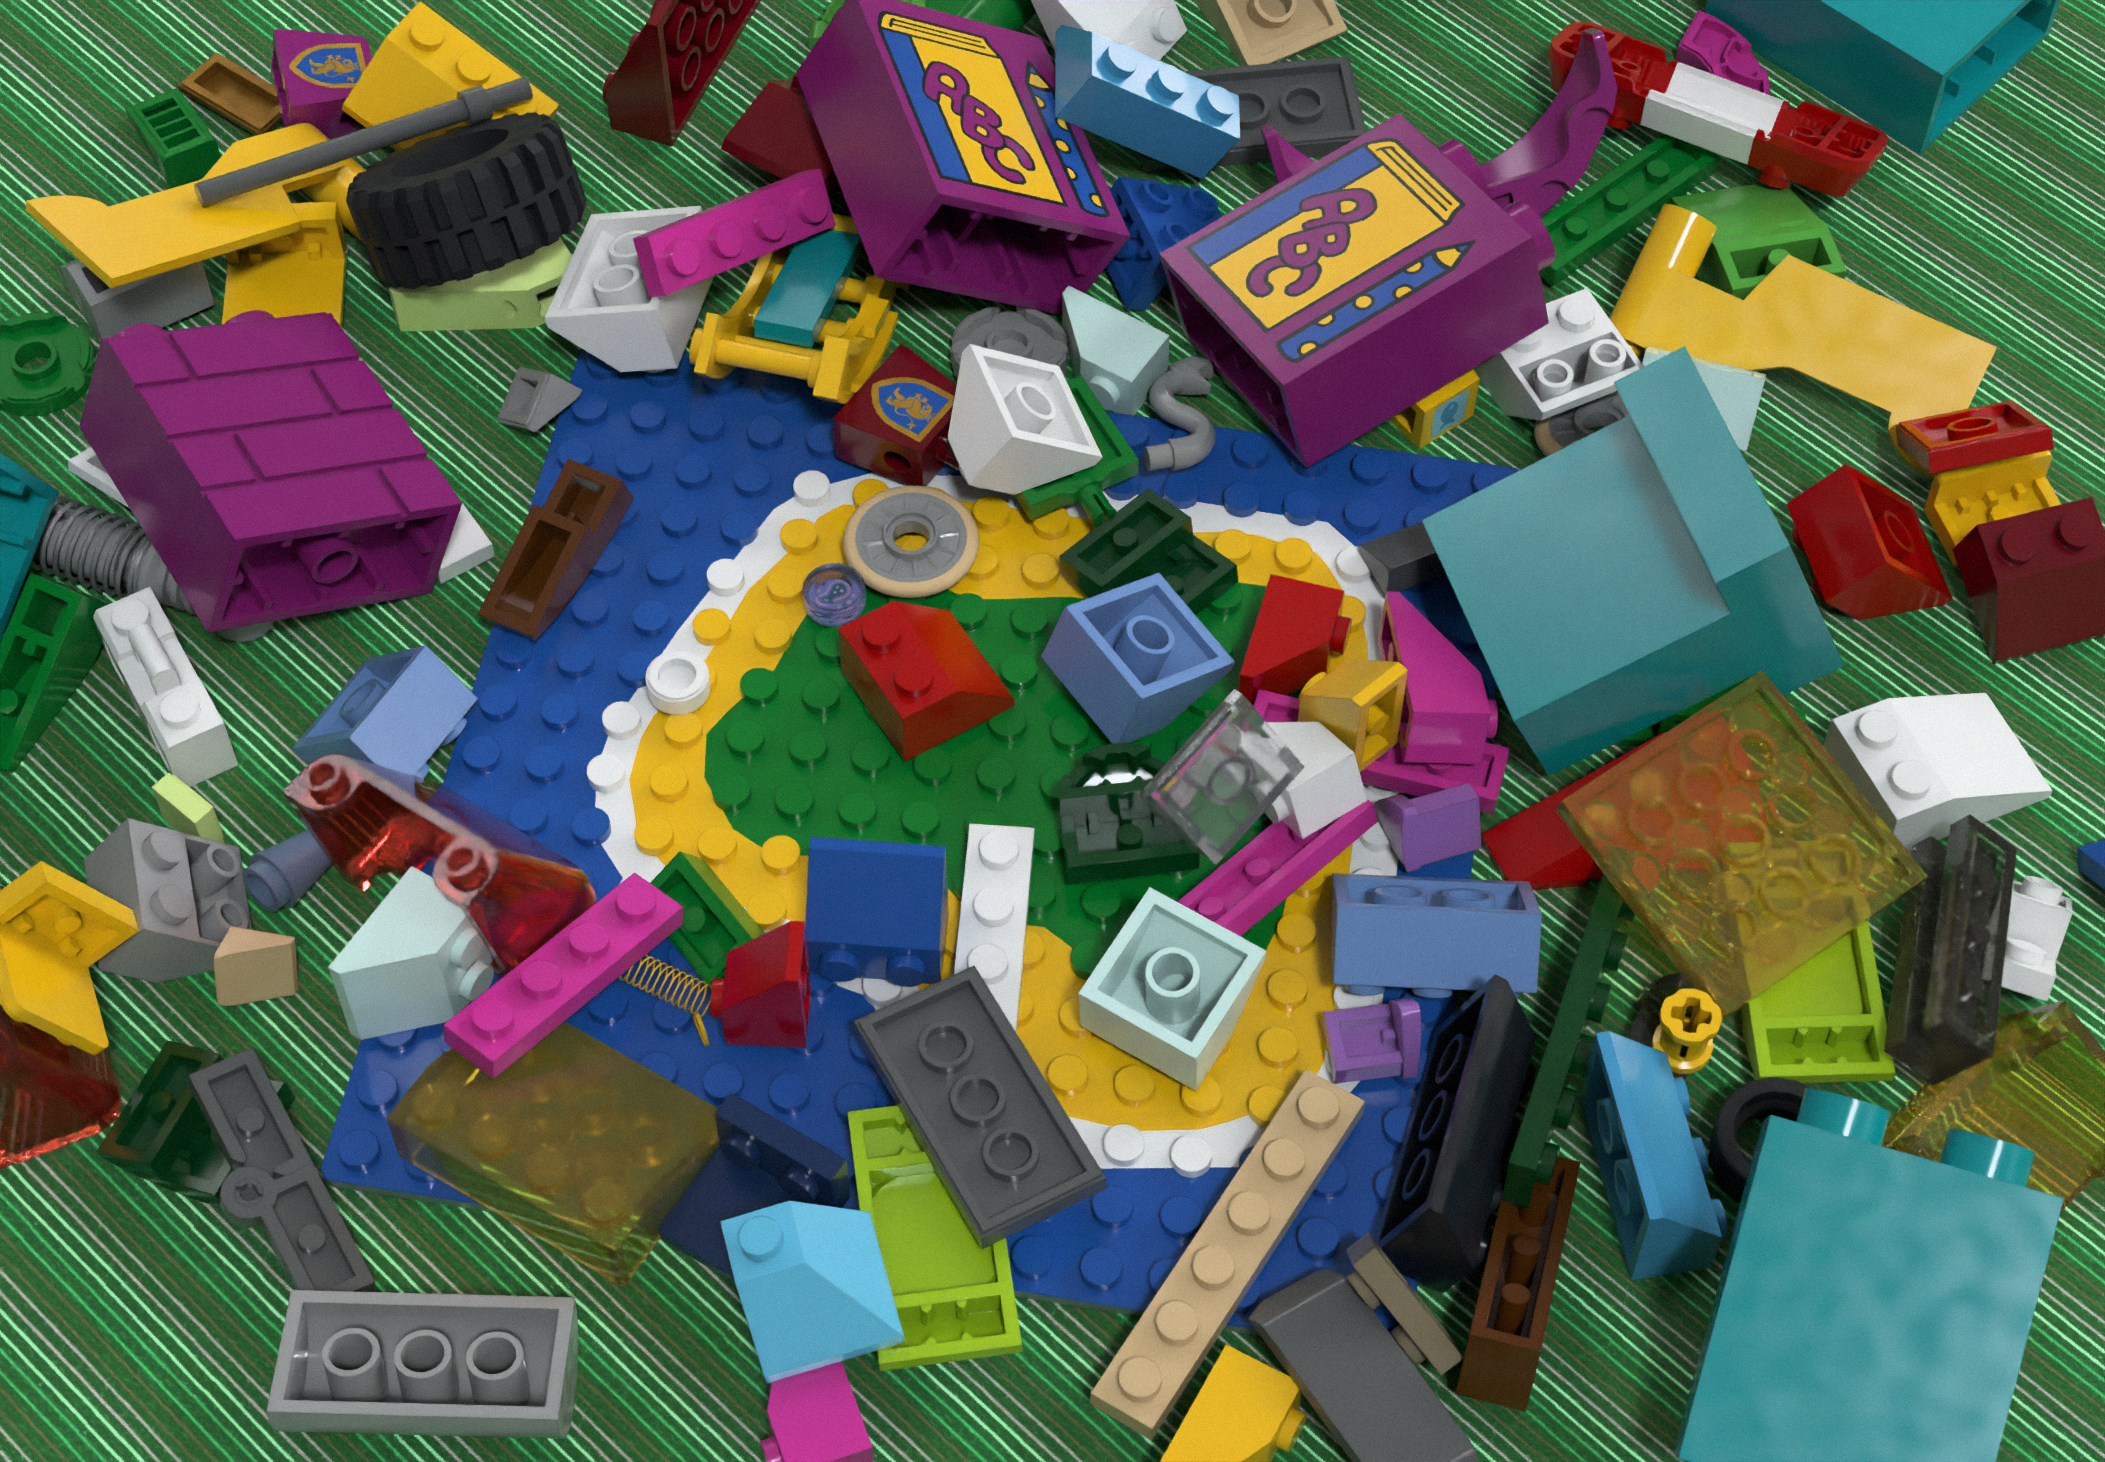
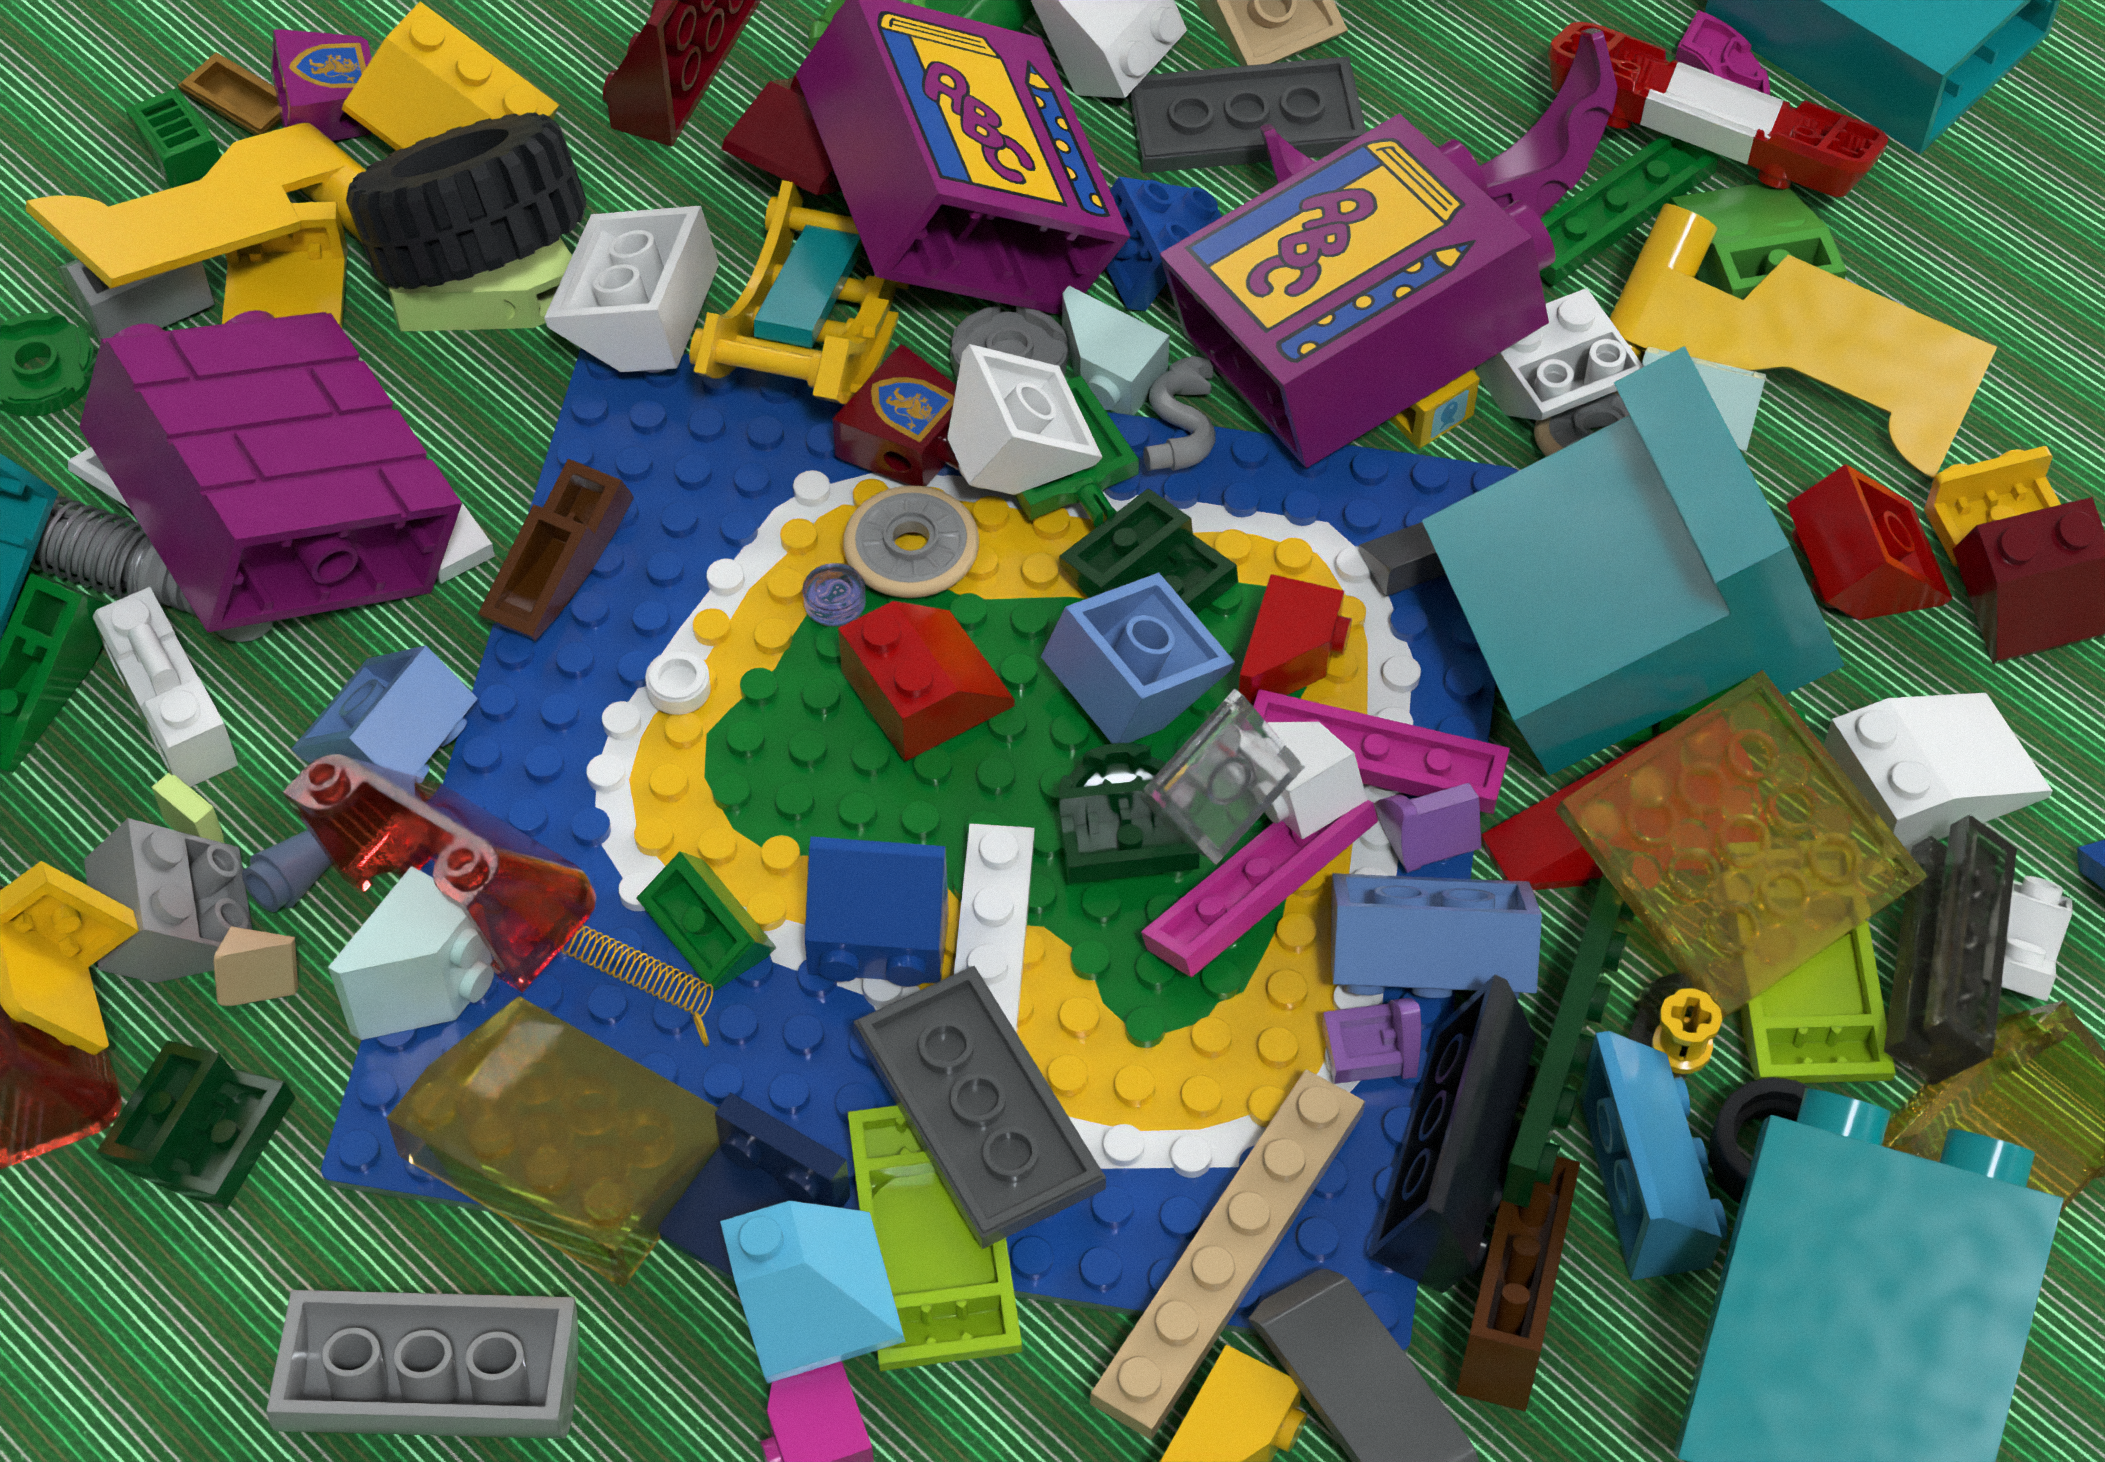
dark grey hinge [188,1047,375,1292] -> none
dark grey bar [194,77,533,207] -> none
dark pink plate [443,872,683,1079] -> none
light grey slope [497,367,583,432] -> none
dark pink plate [633,169,836,297] -> none
red slope [711,921,812,1048] -> none
dark azure slope [1055,25,1240,179] -> none
light aqua slope [1078,887,1267,1091] -> none
yellow slope [1298,659,1408,772] -> none
dark tan plate [1346,1233,1464,1376] -> none
dark pink slope [1378,591,1498,764] -> none
red plate [1895,400,2054,473] -> none

